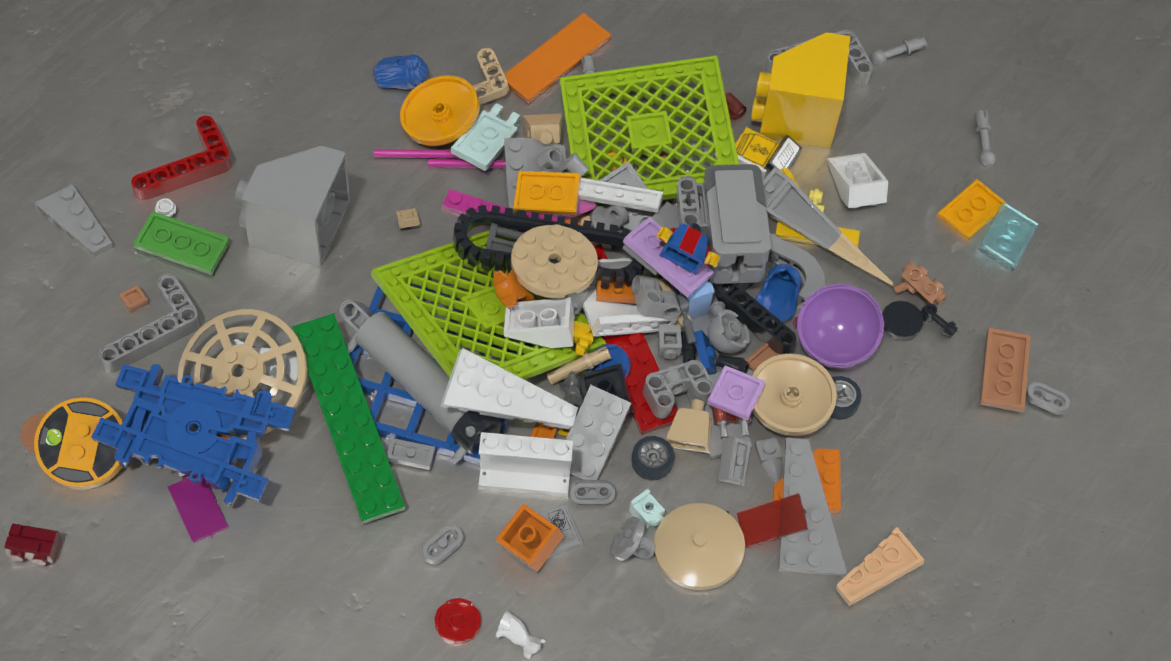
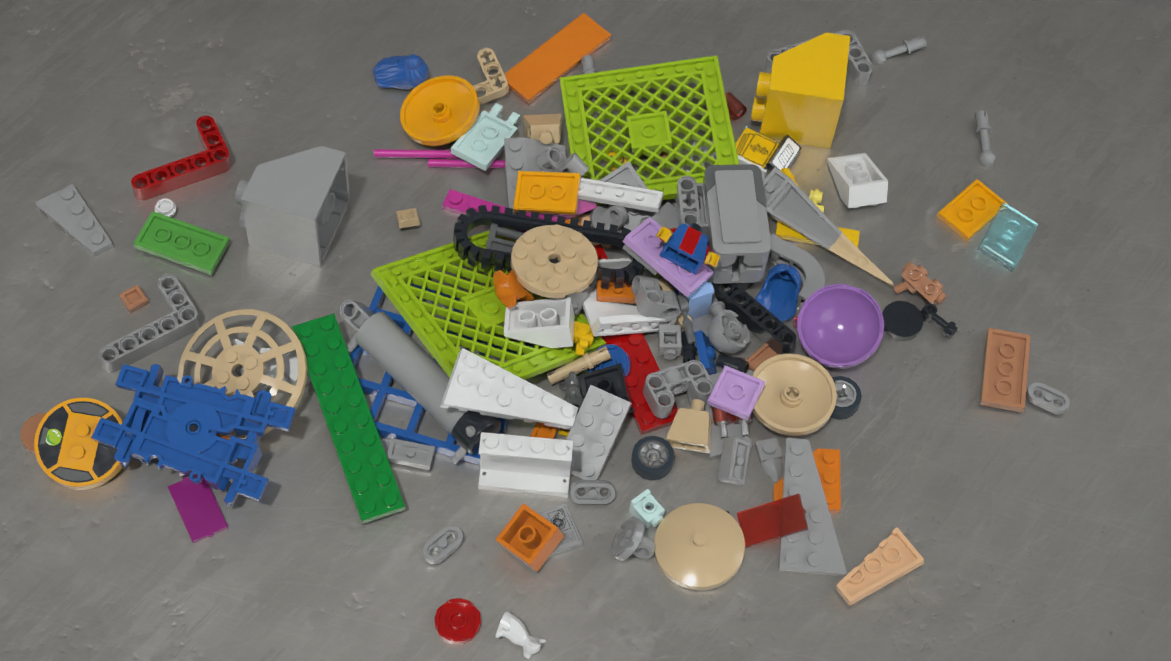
dark red brick [4,523,61,565] -> none

